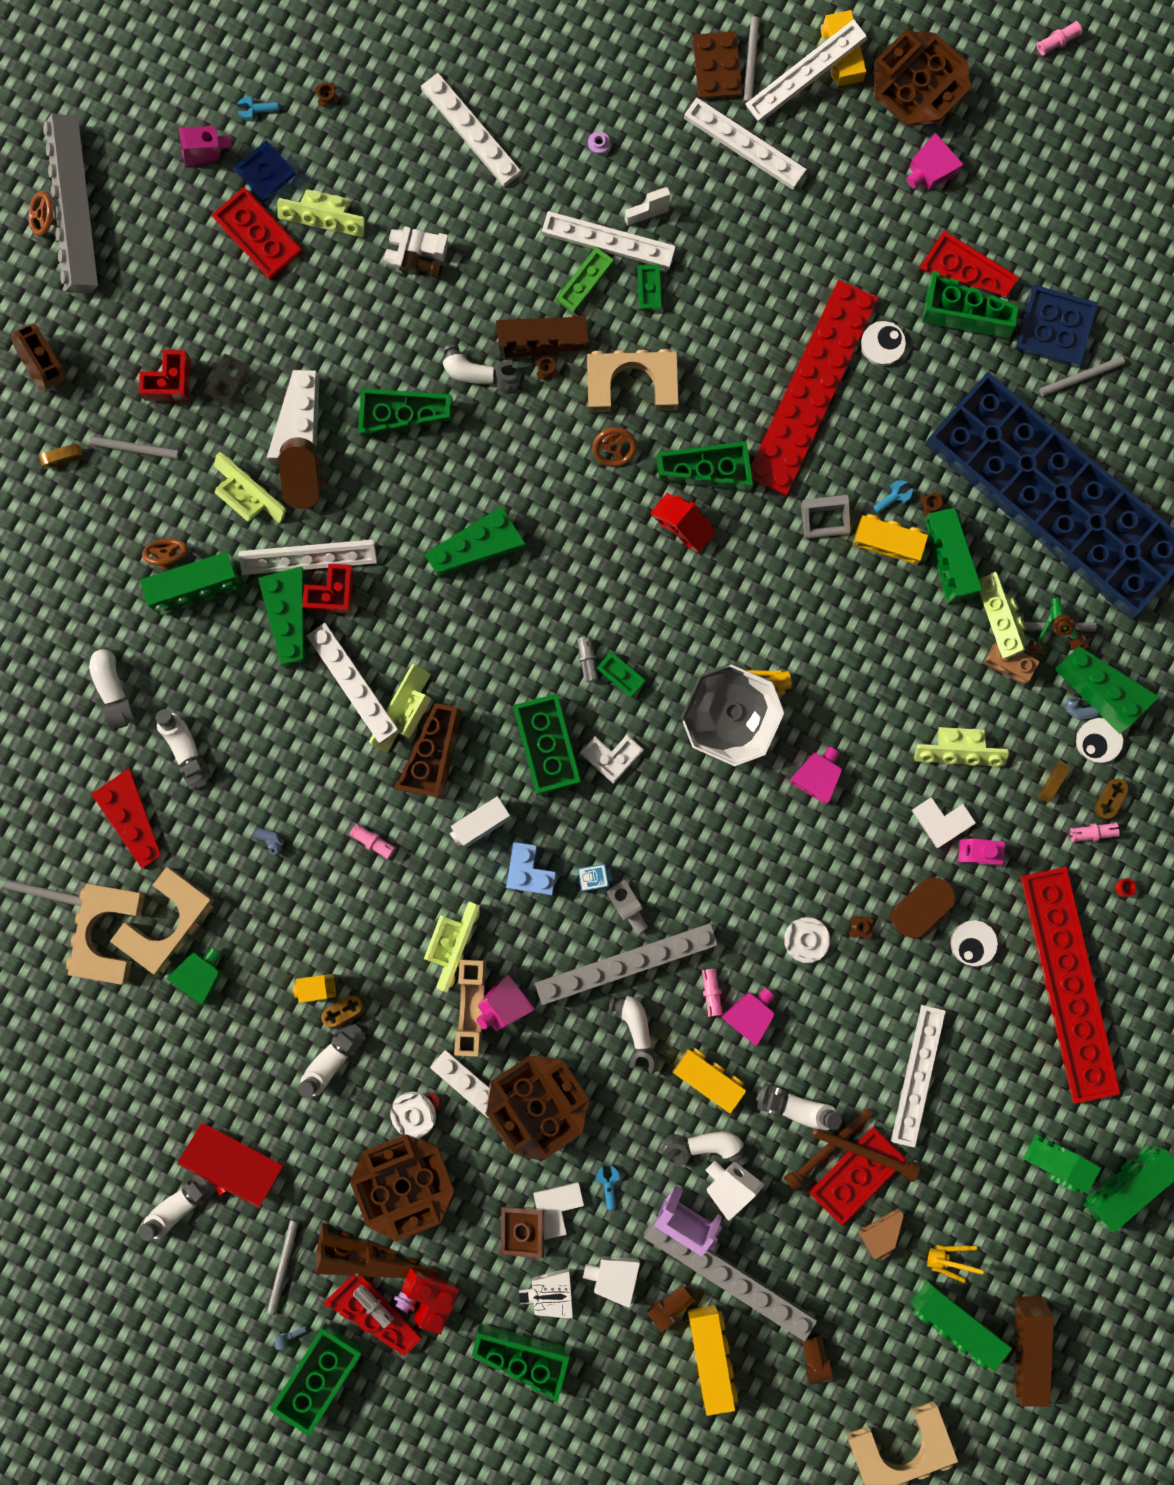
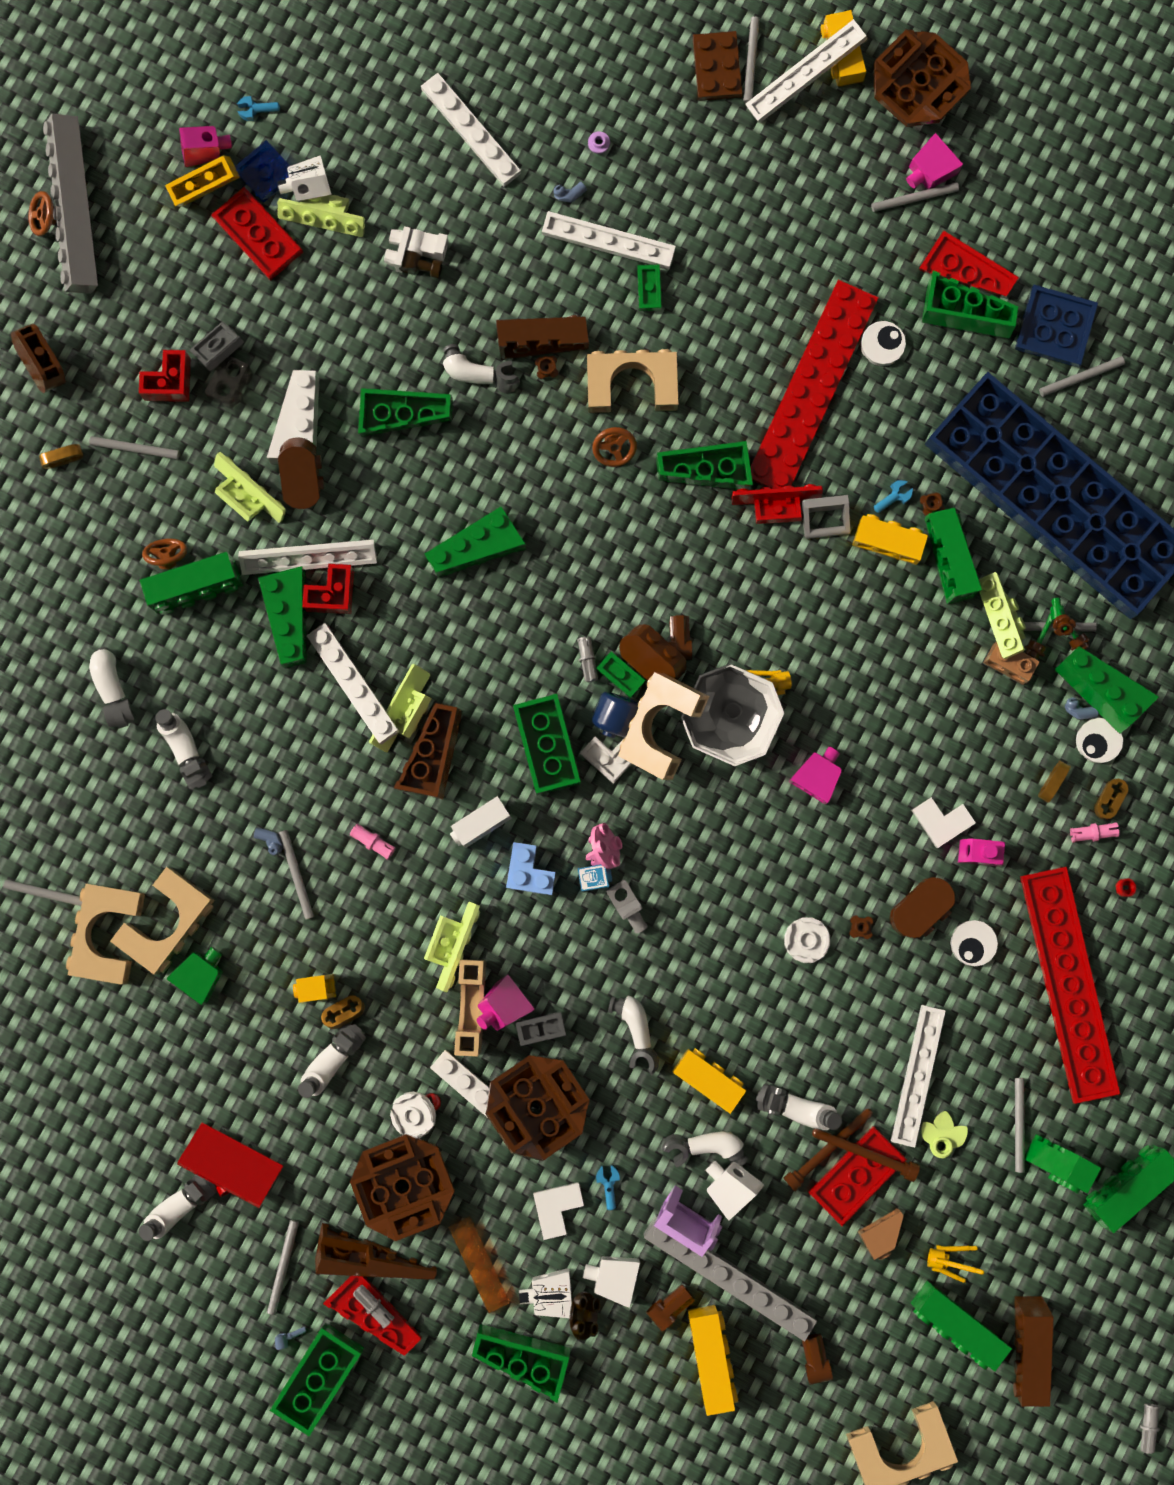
red wing [91,768,162,869] -> none
reddish brown plate [315,83,339,107] -> none
lavender plate [394,1292,416,1313] -> none
red brick [401,1267,459,1335] -> none
reddish brown slope [501,1207,544,1258] -> none
light grey brick [535,923,718,1005] -> none
bright green plate [556,247,614,314] -> none
white tile [625,187,670,226] -> none
red brick [650,493,716,553] -> none
white plate [684,98,806,190] -> none
bright pink pin [702,969,723,1017] -> none
dark pink torso [721,988,776,1046] -> none
yellowish green bracket [914,727,1009,767] -> none
bright pink pin [1037,21,1082,56] -> none
none -> yellow brick [165,155,240,207]
none -> dark grey tile [190,322,244,372]
none -> white torso [277,156,331,201]
none -> light grey bar [279,830,314,920]
none -> clear orange plate [449,1216,510,1313]
none -> dark grey brick [515,1012,566,1046]
none -> sand blue arm [553,182,587,203]
none -> dark brown dish [569,1291,600,1341]
none -> bright pink plate [586,823,622,869]
none -> dark blue head [592,692,639,738]
none -> arch [618,672,710,780]
none -> reddish brown brick [619,624,686,680]
none -> reddish brown piece [669,615,692,660]
none -> red bracket [732,484,823,524]
none -> light grey bar [871,182,959,212]
none -> yellowish green plate [921,1111,968,1158]
none -> light grey bar [1015,1078,1025,1173]
none -> light grey axle [1140,1403,1160,1454]

